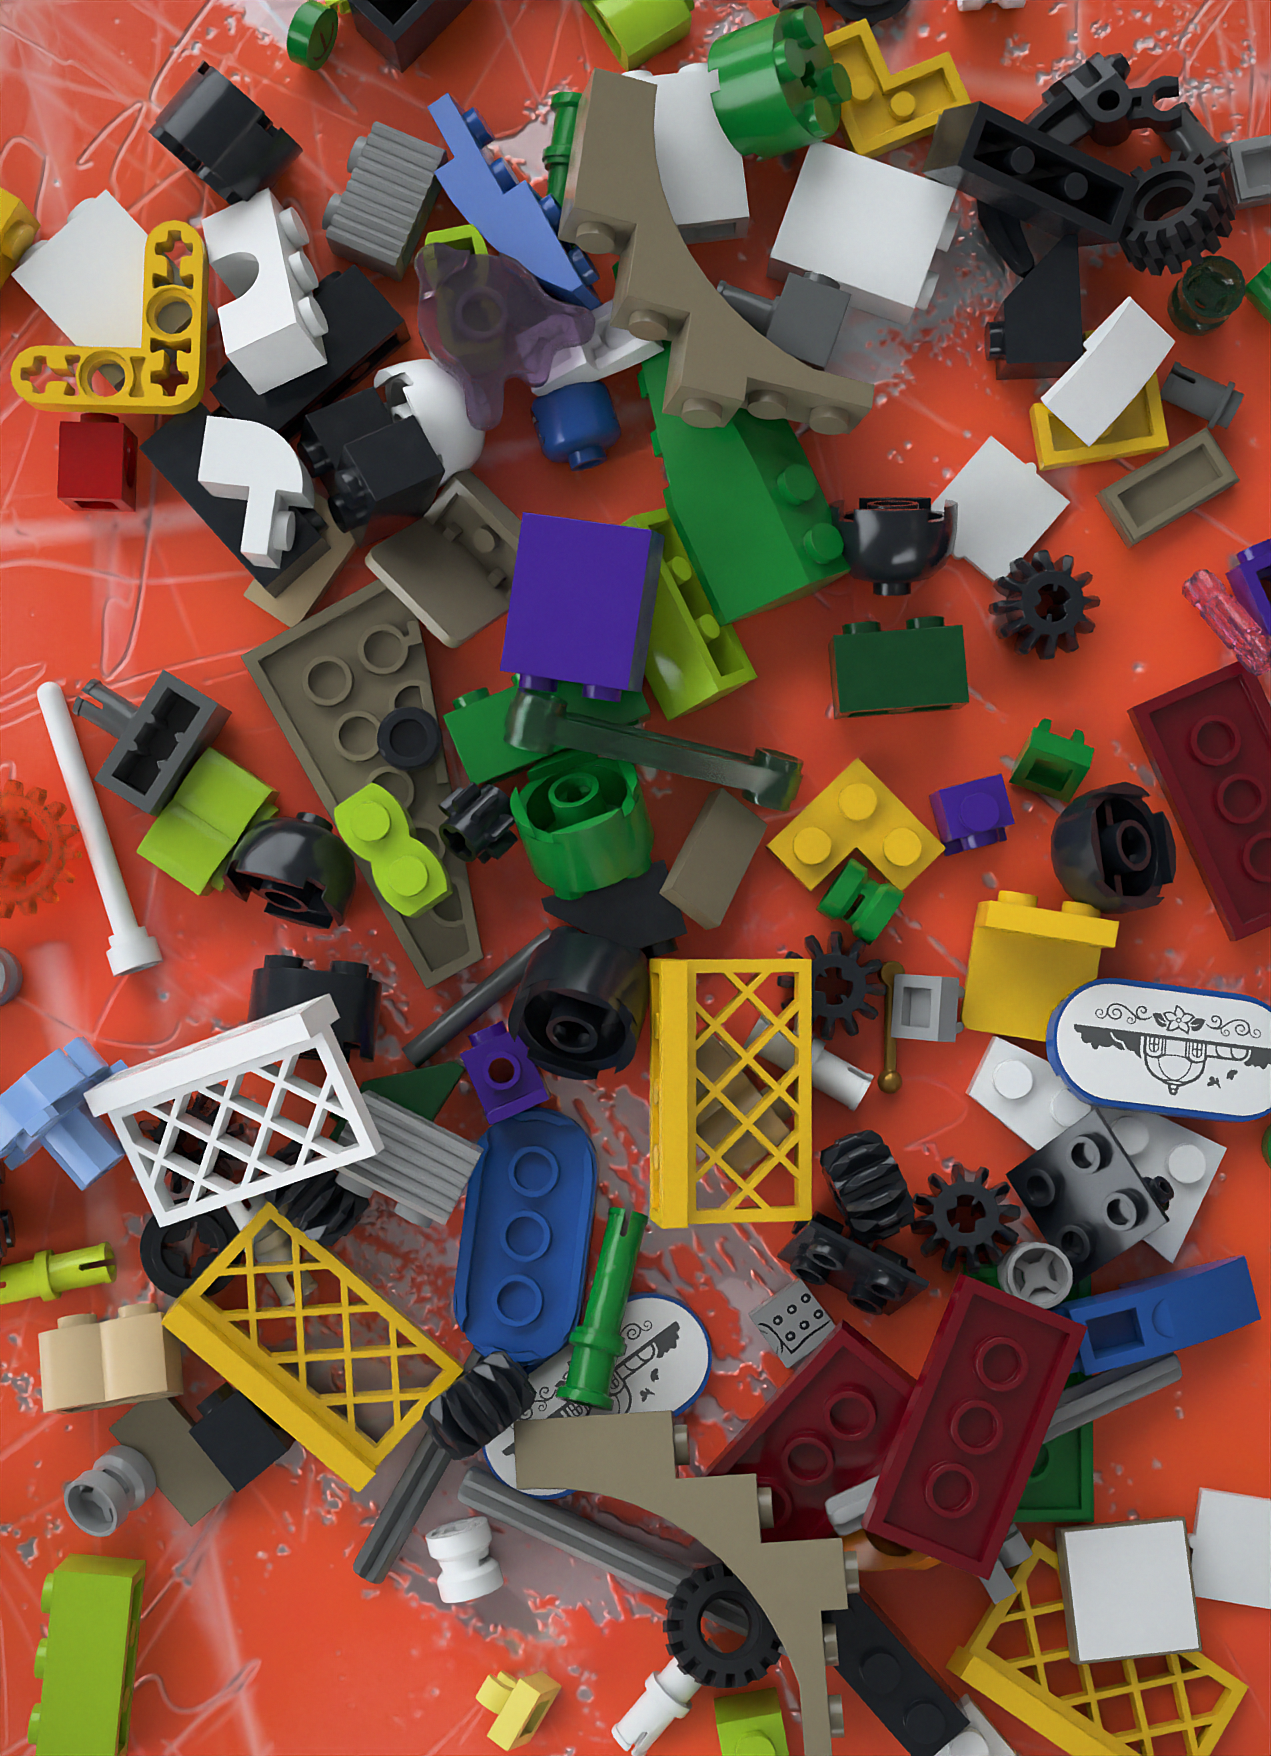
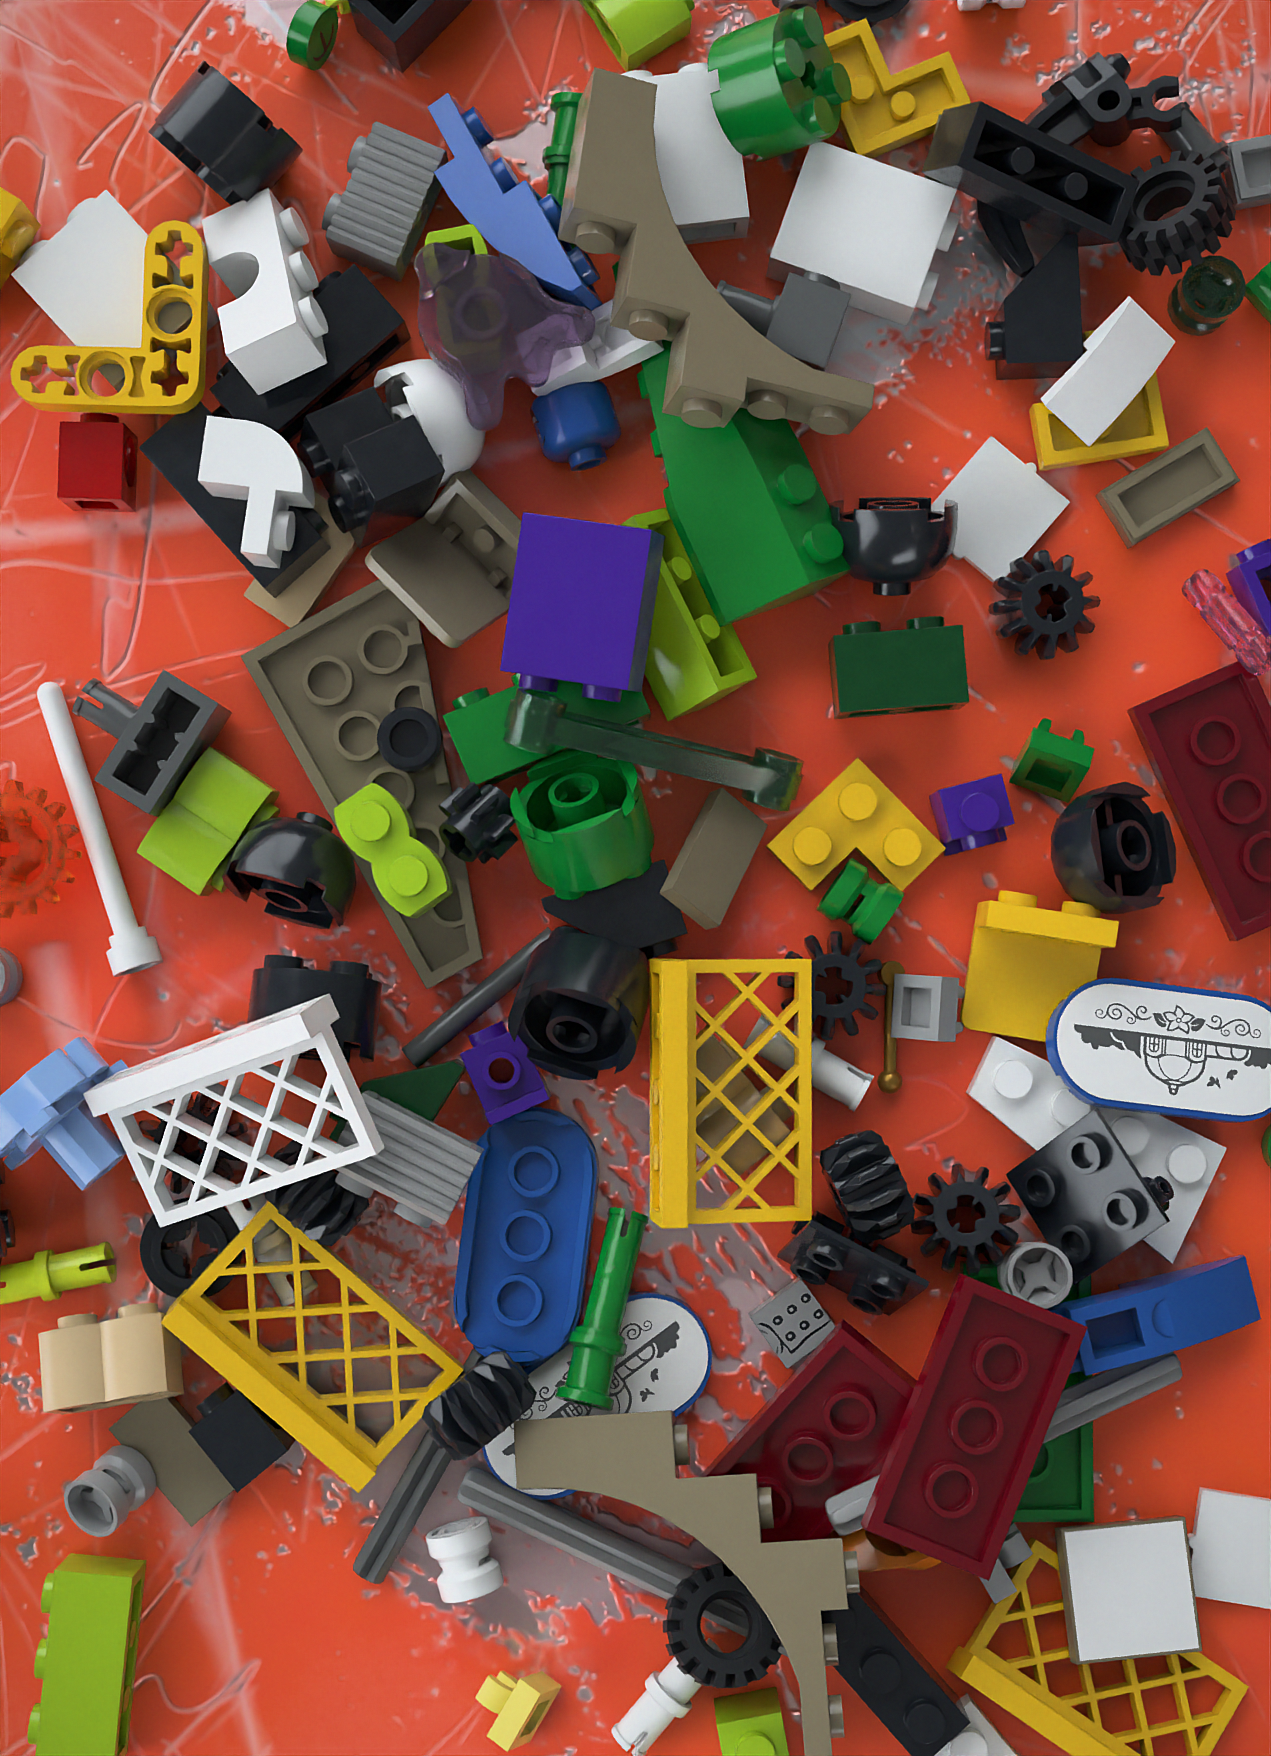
dark grey pin [1160,361,1244,429] -> none

